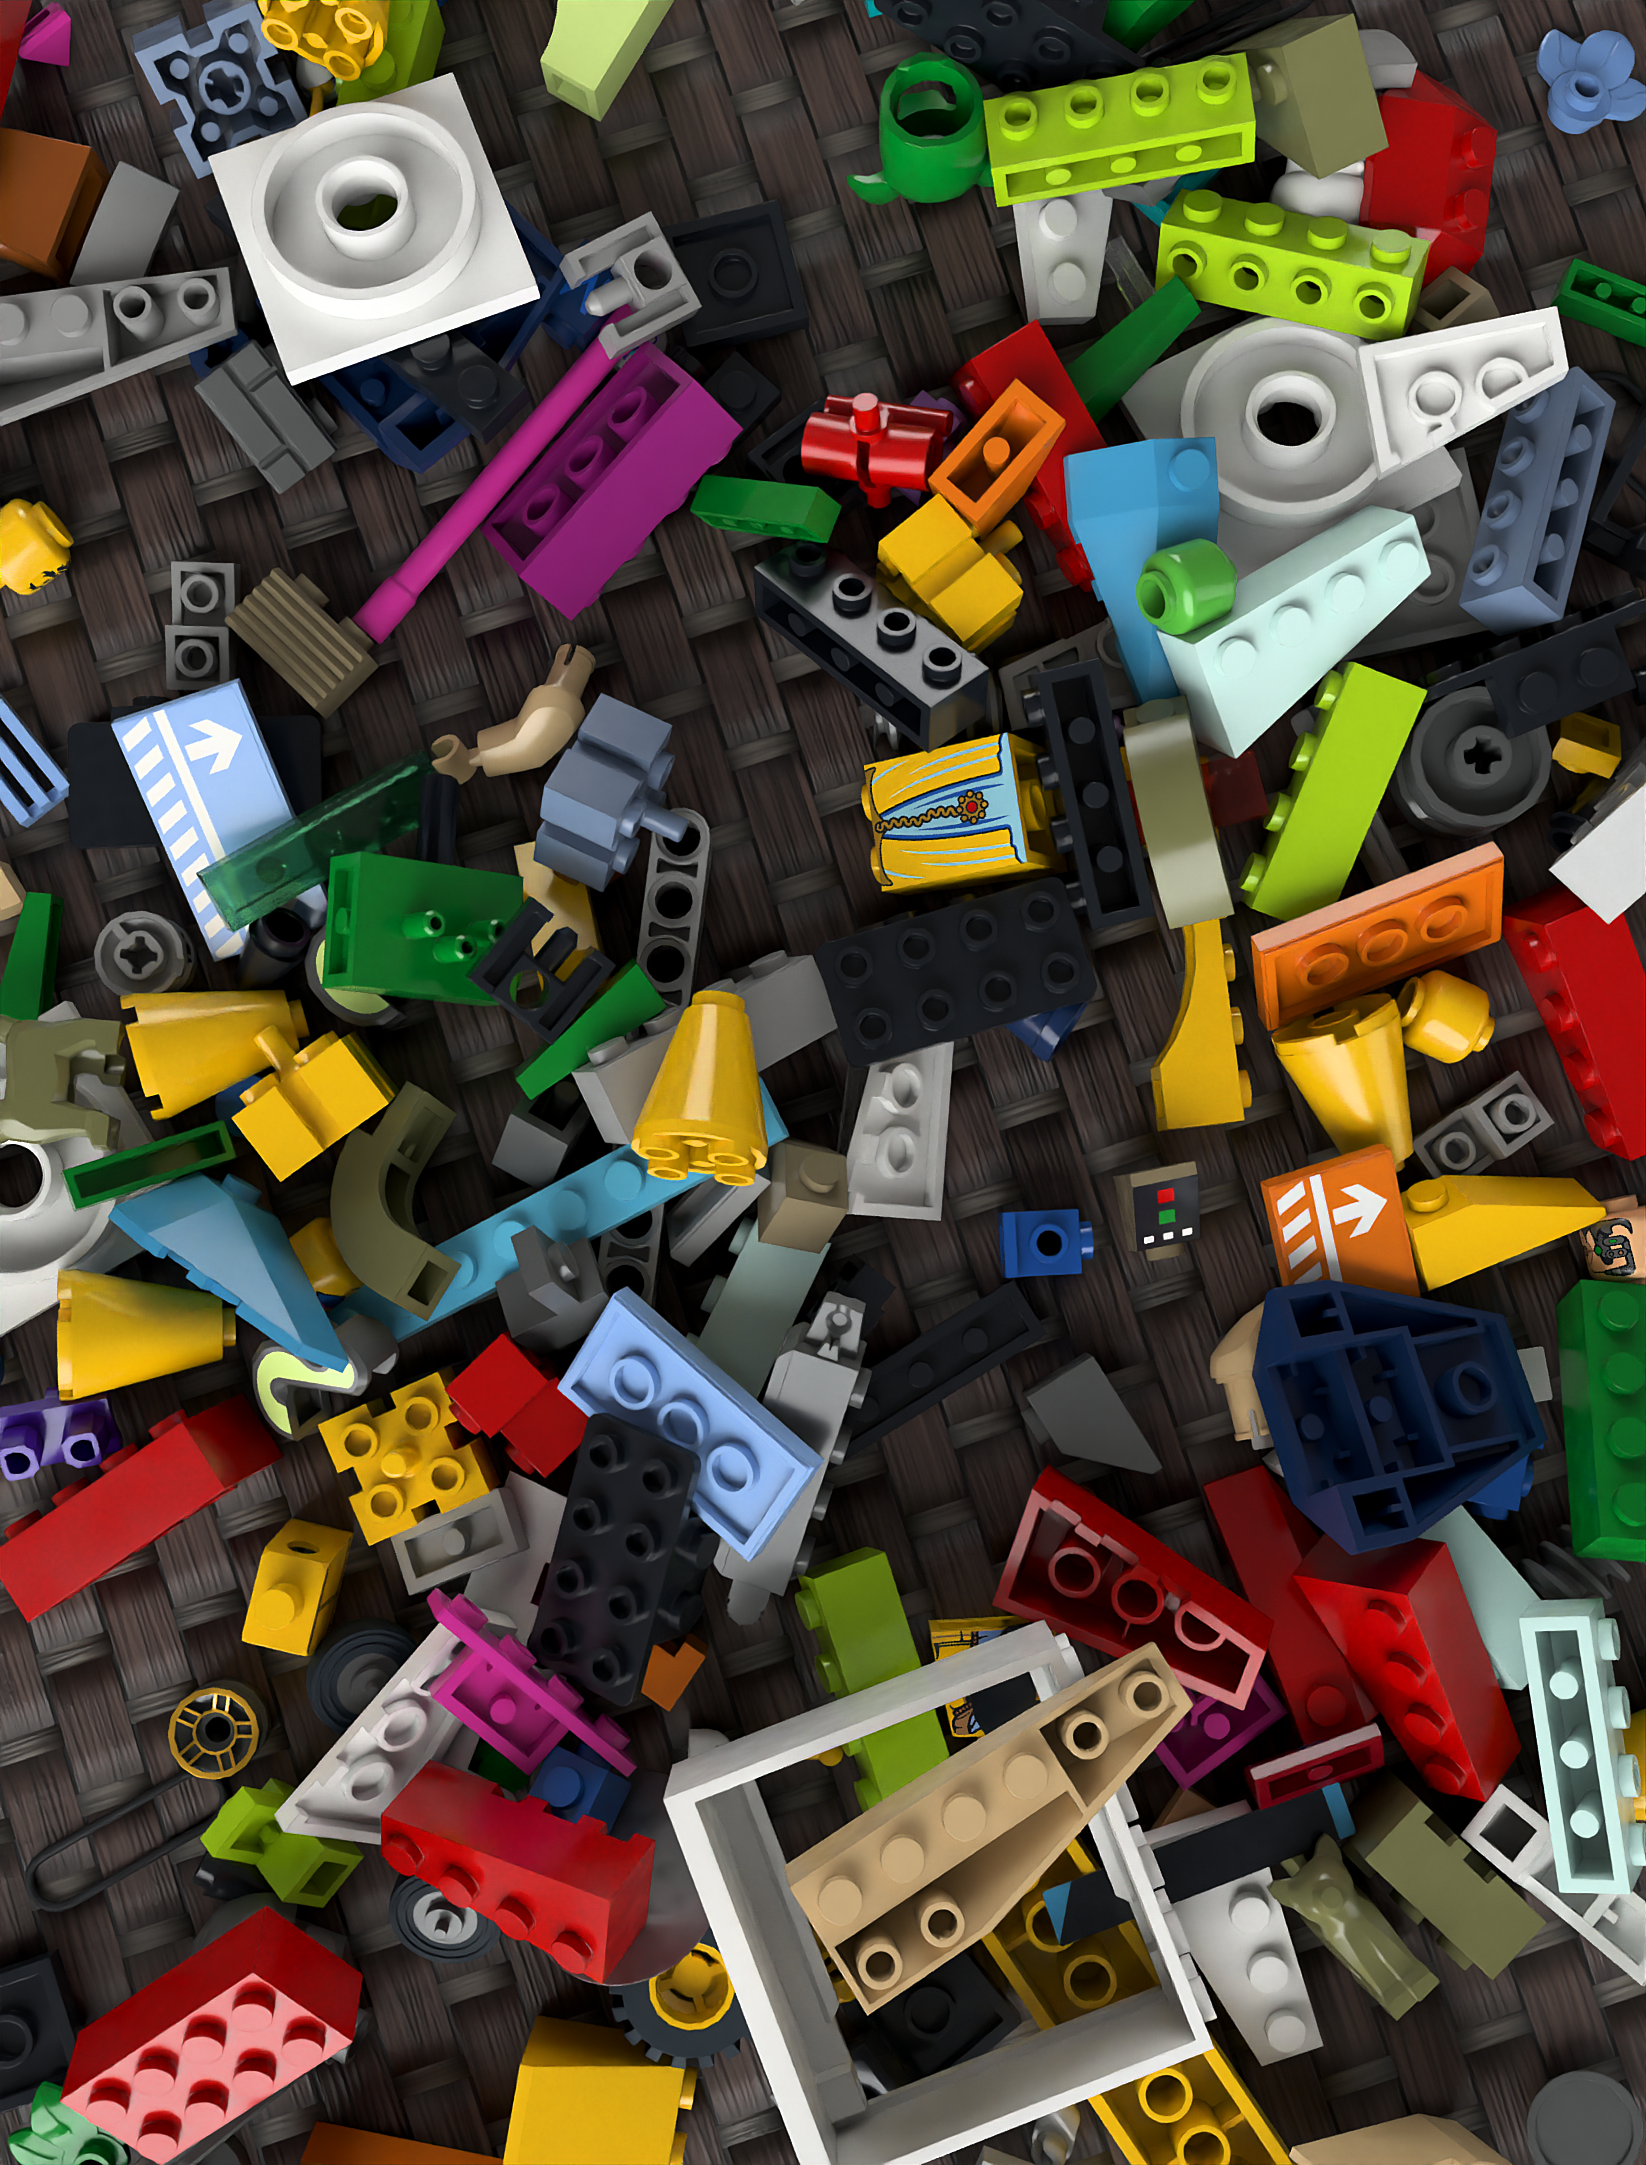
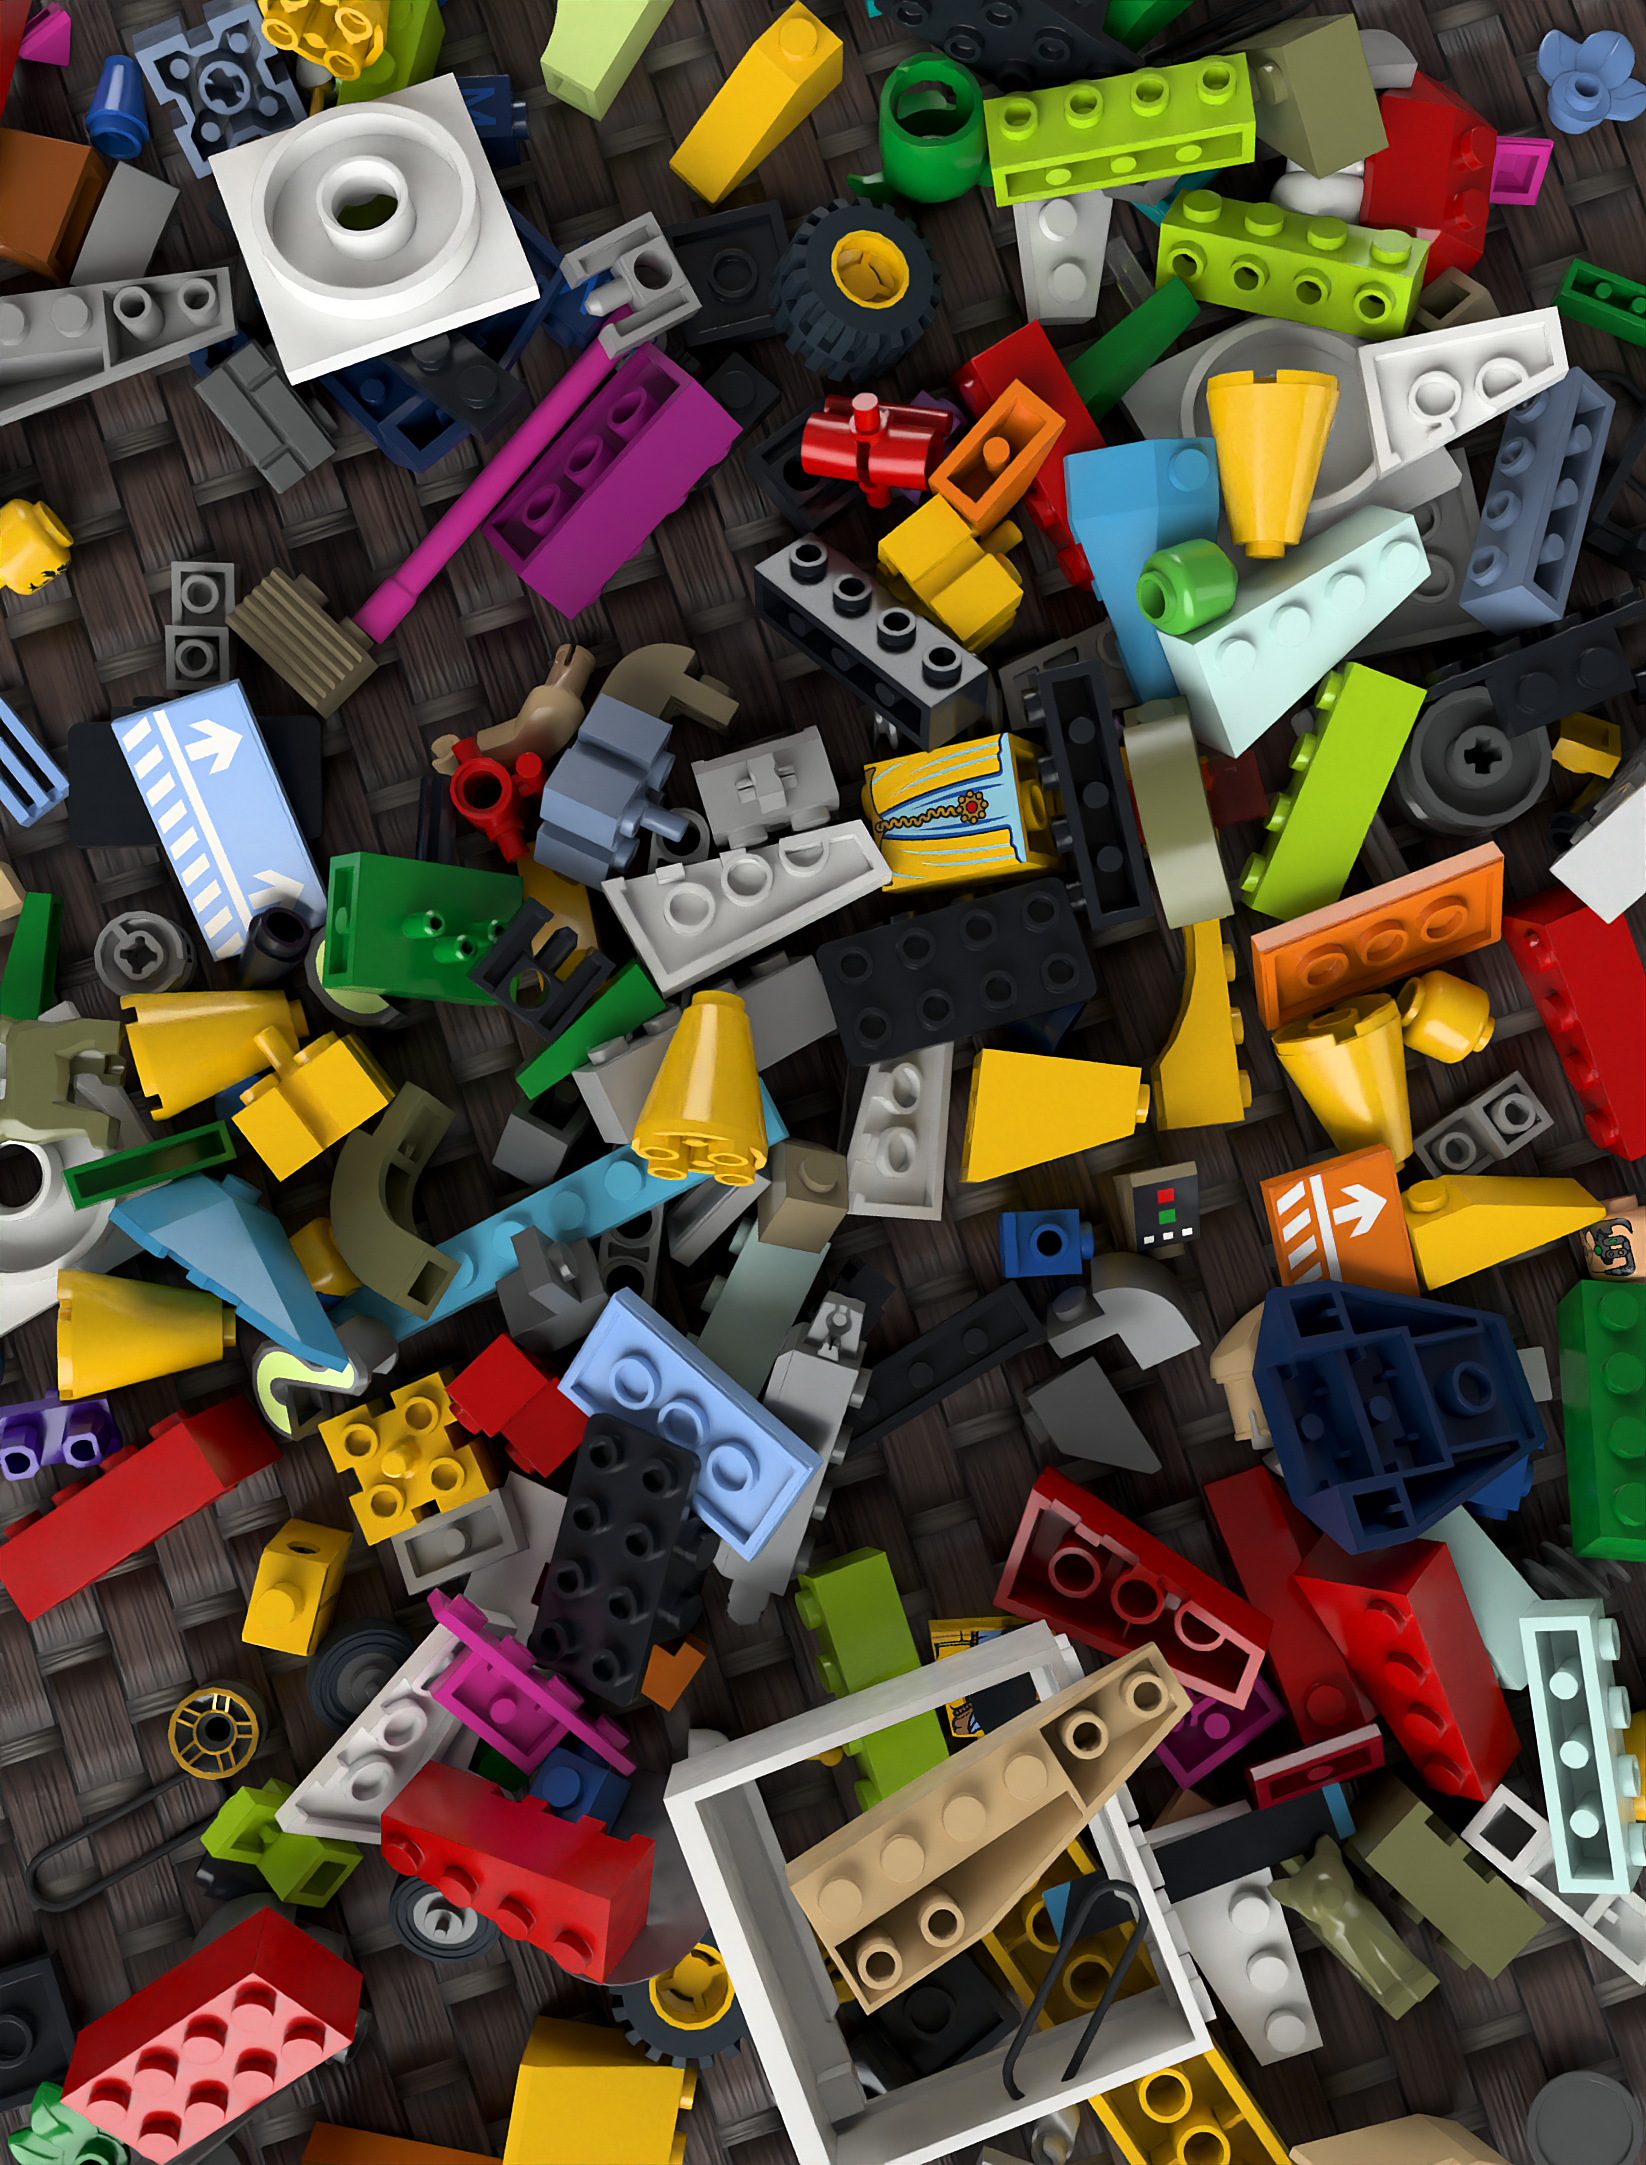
clear green tile [196,749,436,933] -> none
green piece [690,474,842,543] -> none
none -> blue cone [84,55,149,159]
none -> red pin [450,737,551,863]
none -> dark blue brick [455,75,530,167]
none -> dark tan brick [590,643,742,739]
none -> white wing [601,819,892,1000]
none -> yellow slope [669,0,843,209]
none -> light grey hinge [691,725,839,856]
none -> black wheel [768,197,943,383]
none -> yellow slope [959,1048,1150,1183]
none -> black piece [1002,1879,1149,2100]
none -> dark grey brick [1047,1252,1201,1370]
none -> yellow cone [1206,369,1341,559]
none -> dark pink slope [1489,136,1554,205]

